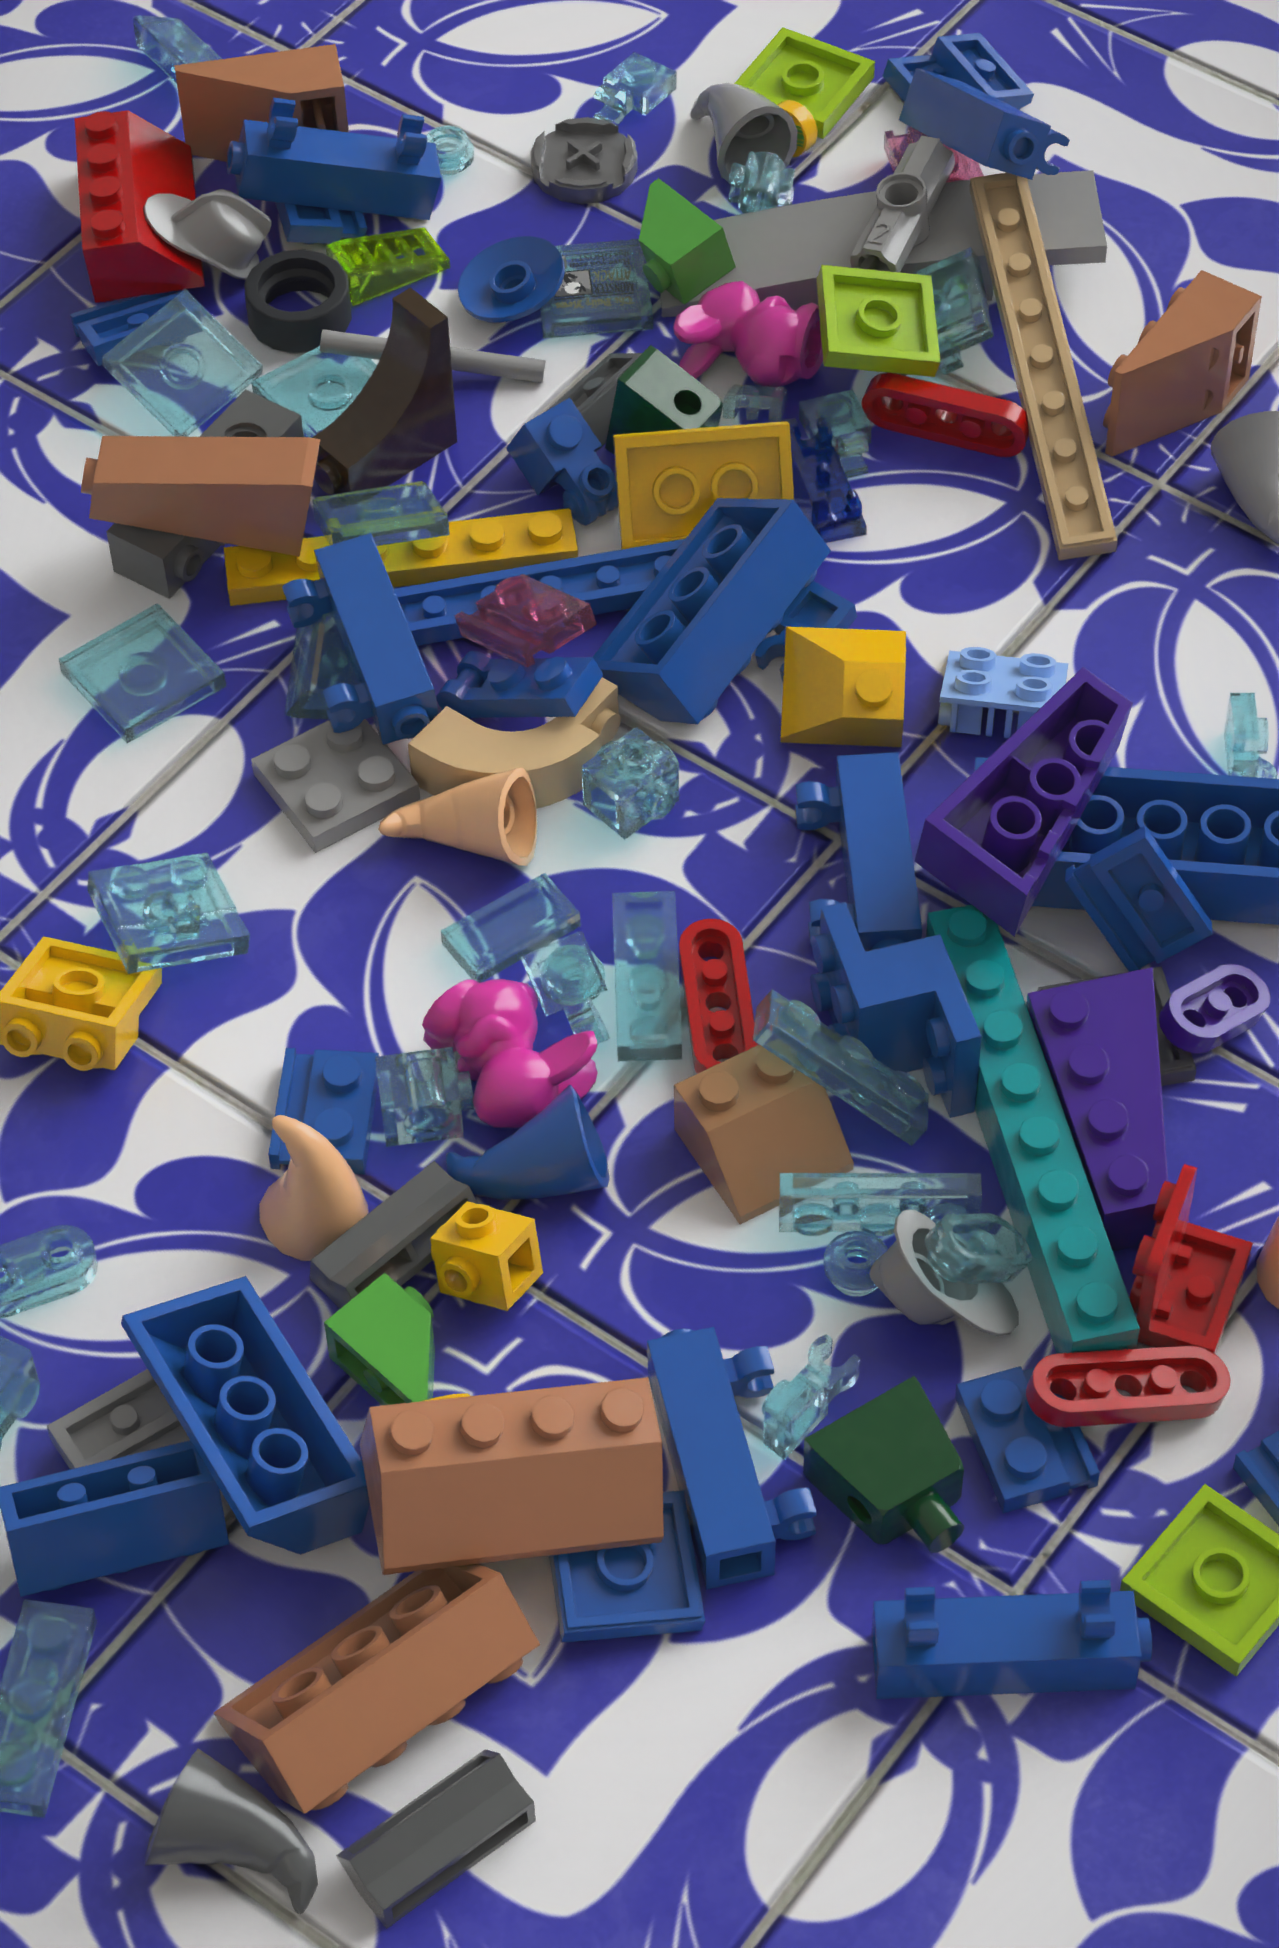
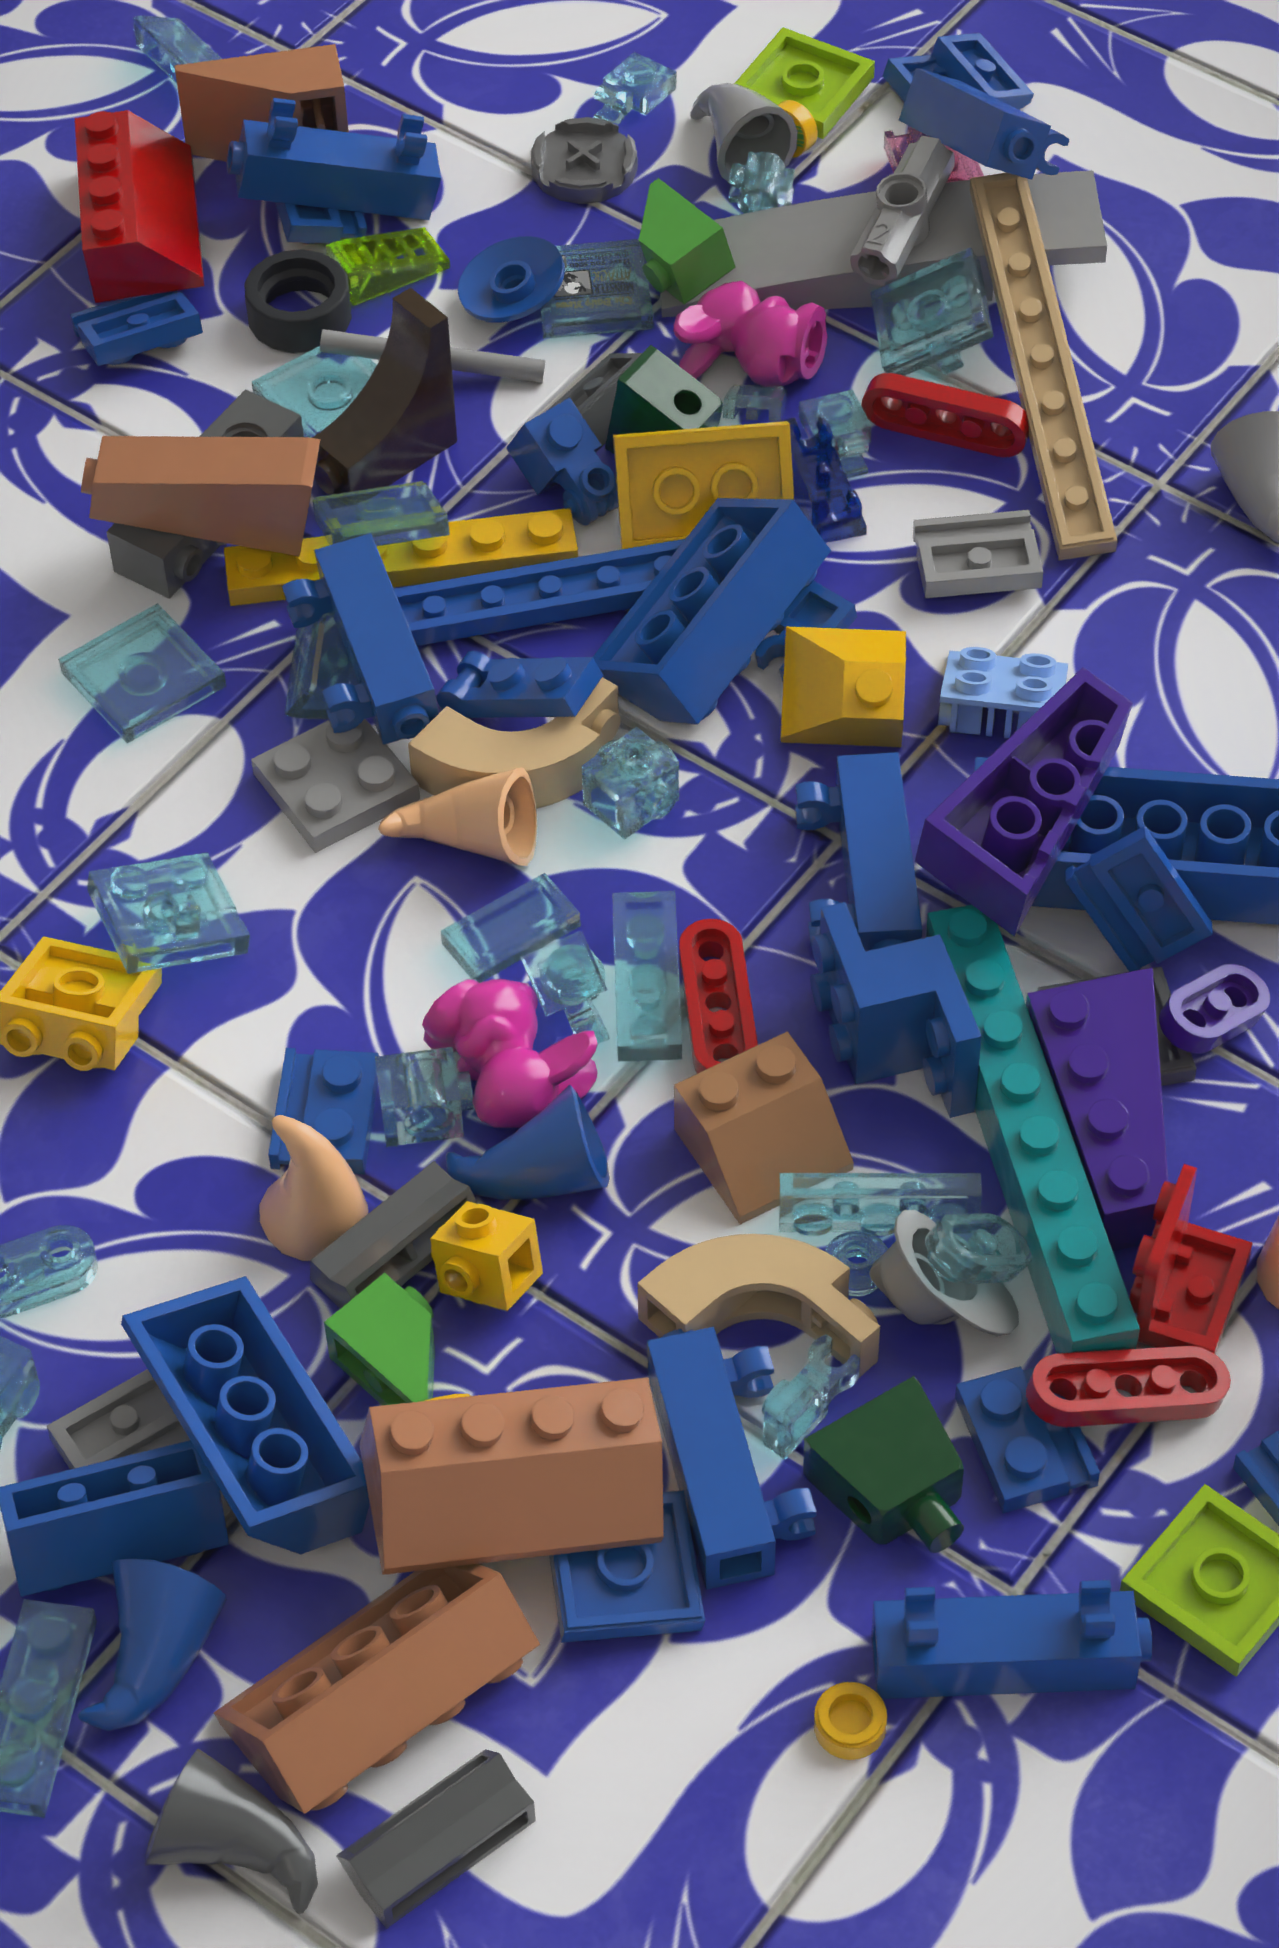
clear light blue tile [102,289,263,437] -> none
light grey piece [143,189,271,280] -> none
clear light blue plate [427,126,474,175] -> none
clear pink plate [455,574,597,667] -> none
clear light blue plate [753,989,929,1146] -> none
lime plate [816,265,940,377] -> none
nougat slope [1103,270,1262,457] -> none
clear light blue plate [1224,693,1277,779] -> none
none -> blue hat [78,1559,227,1731]
none -> tan arch [637,1234,880,1378]
none -> yellow tile [814,1682,887,1760]
none -> light grey plate [913,510,1043,598]

